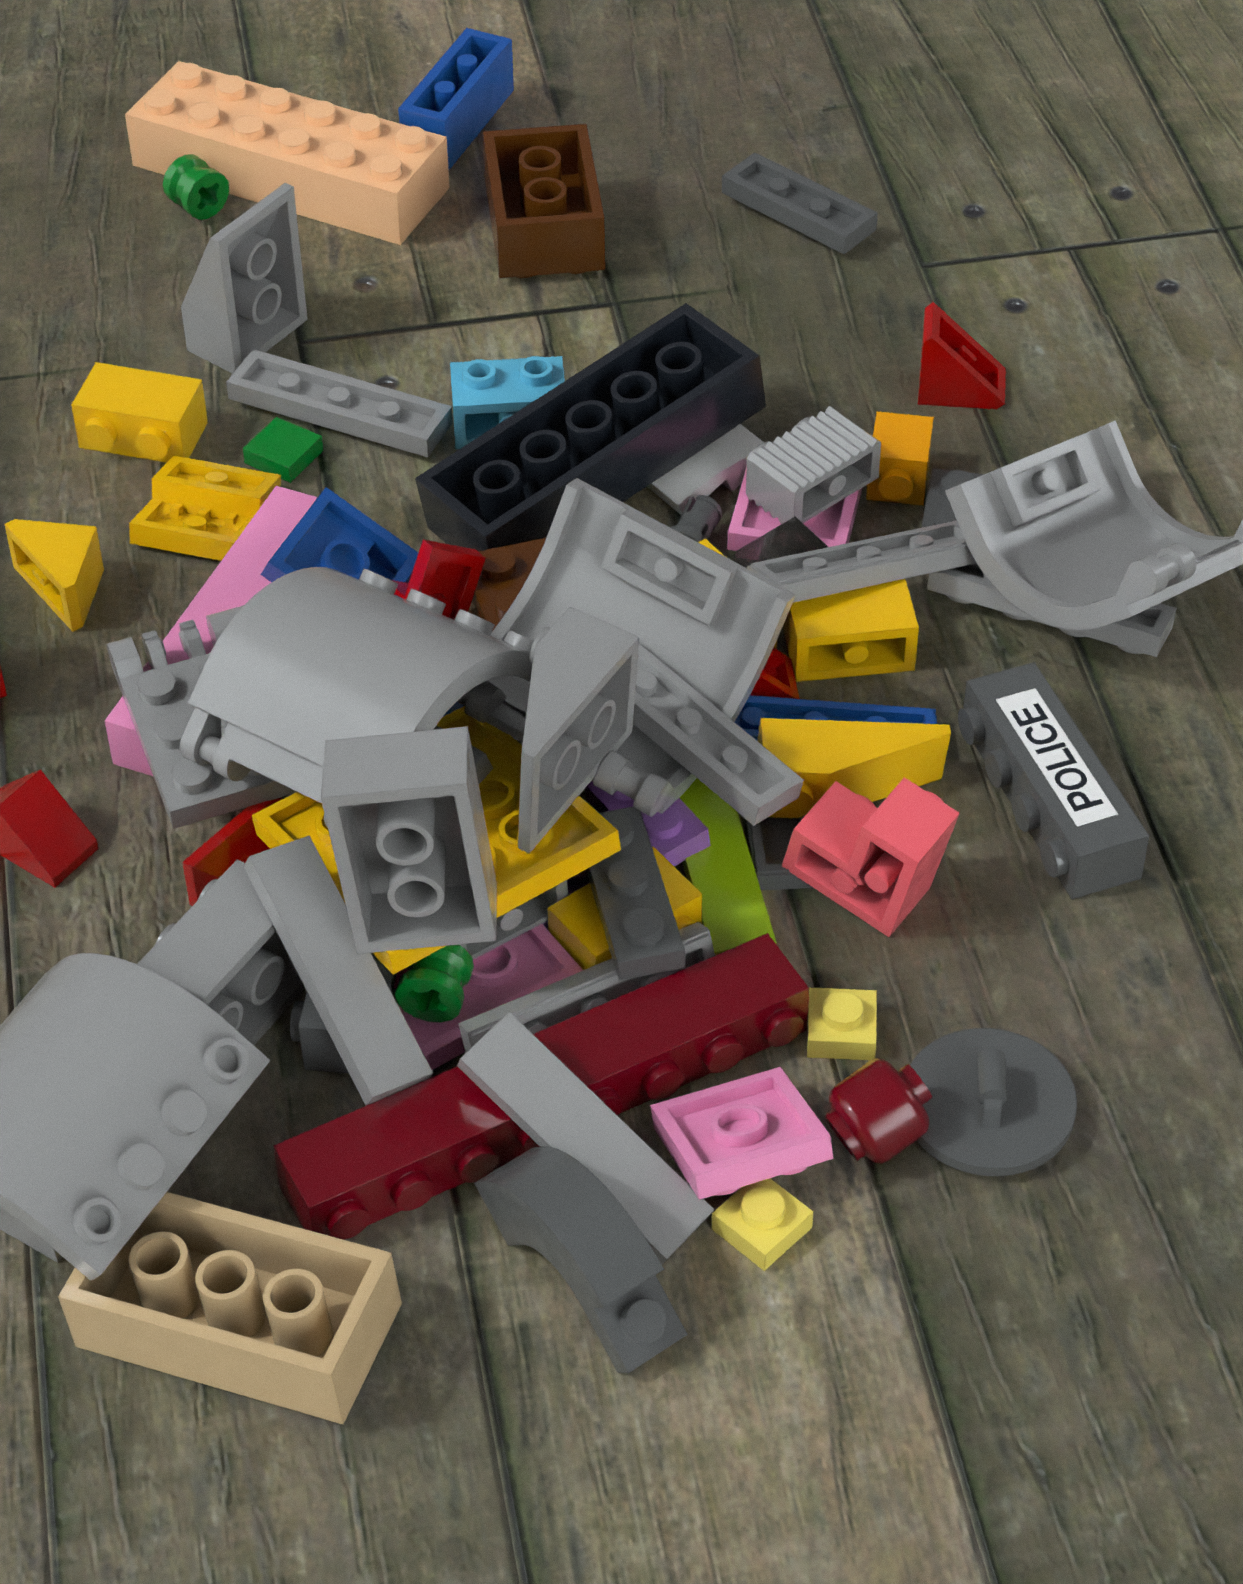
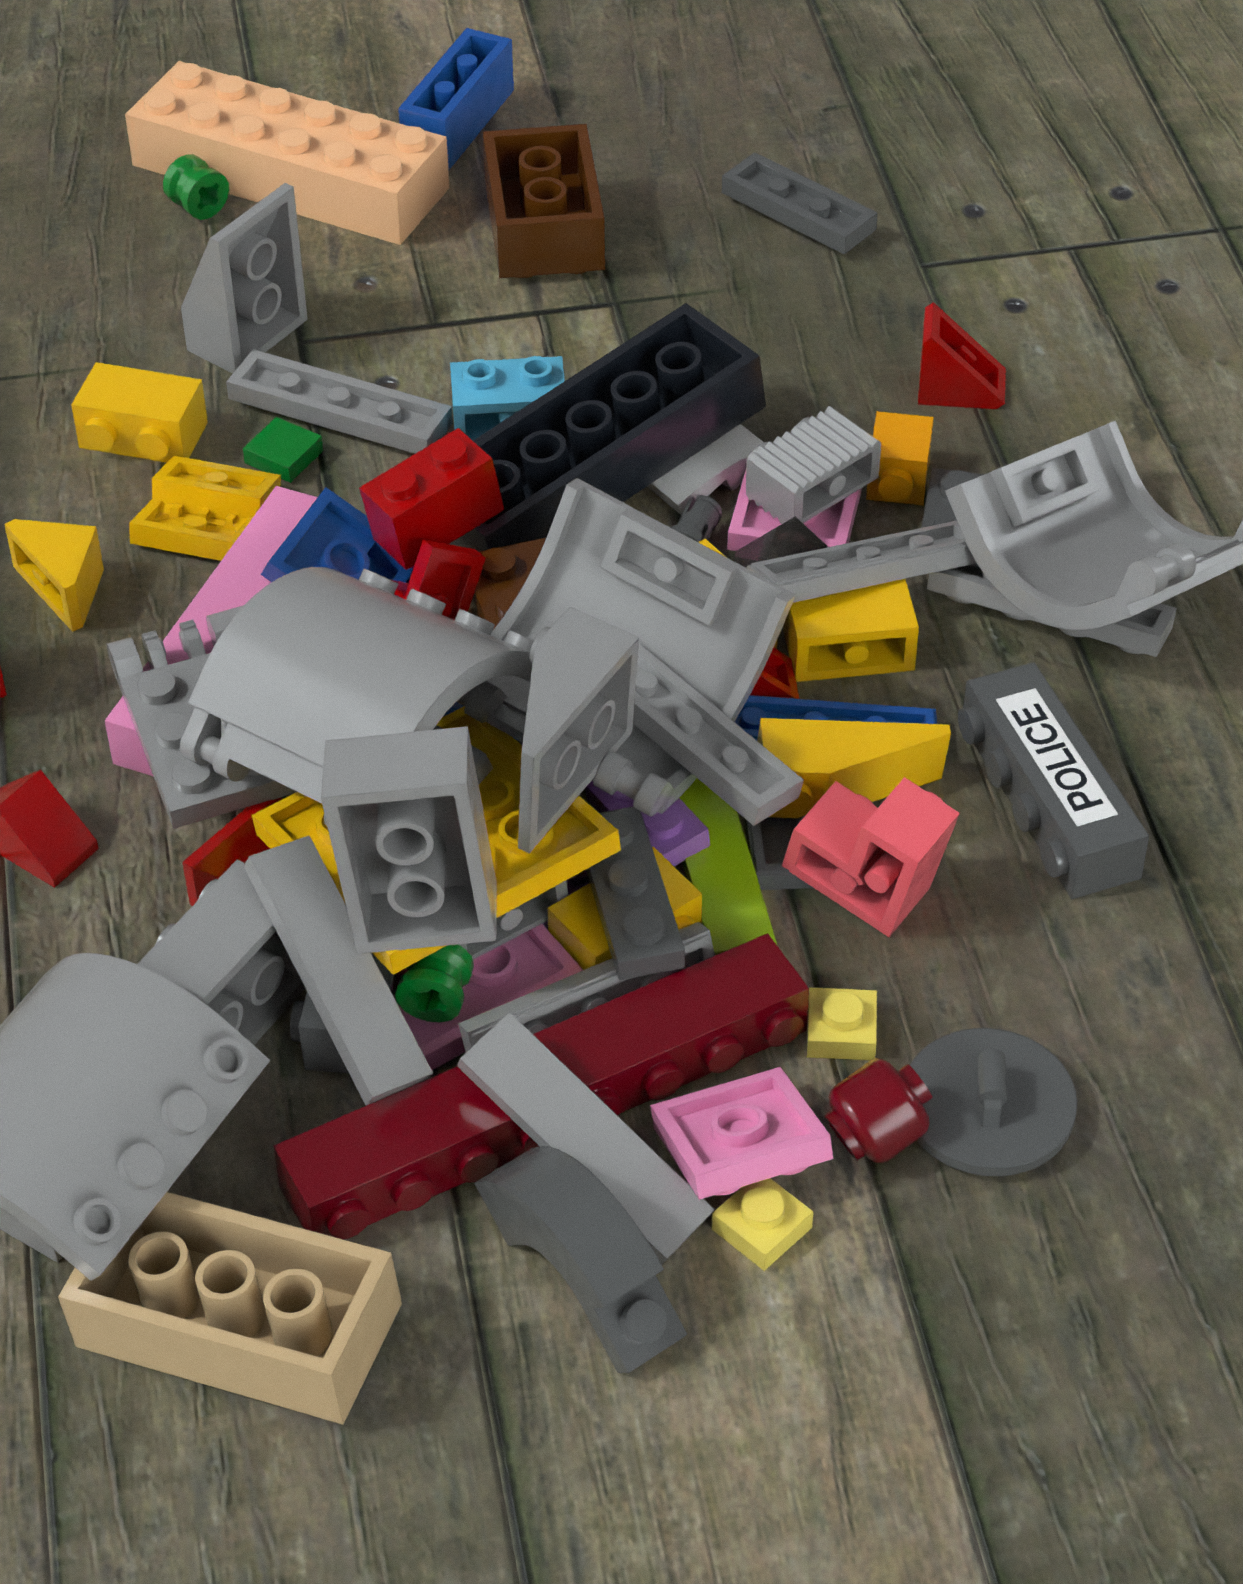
none -> red brick [359,428,504,570]

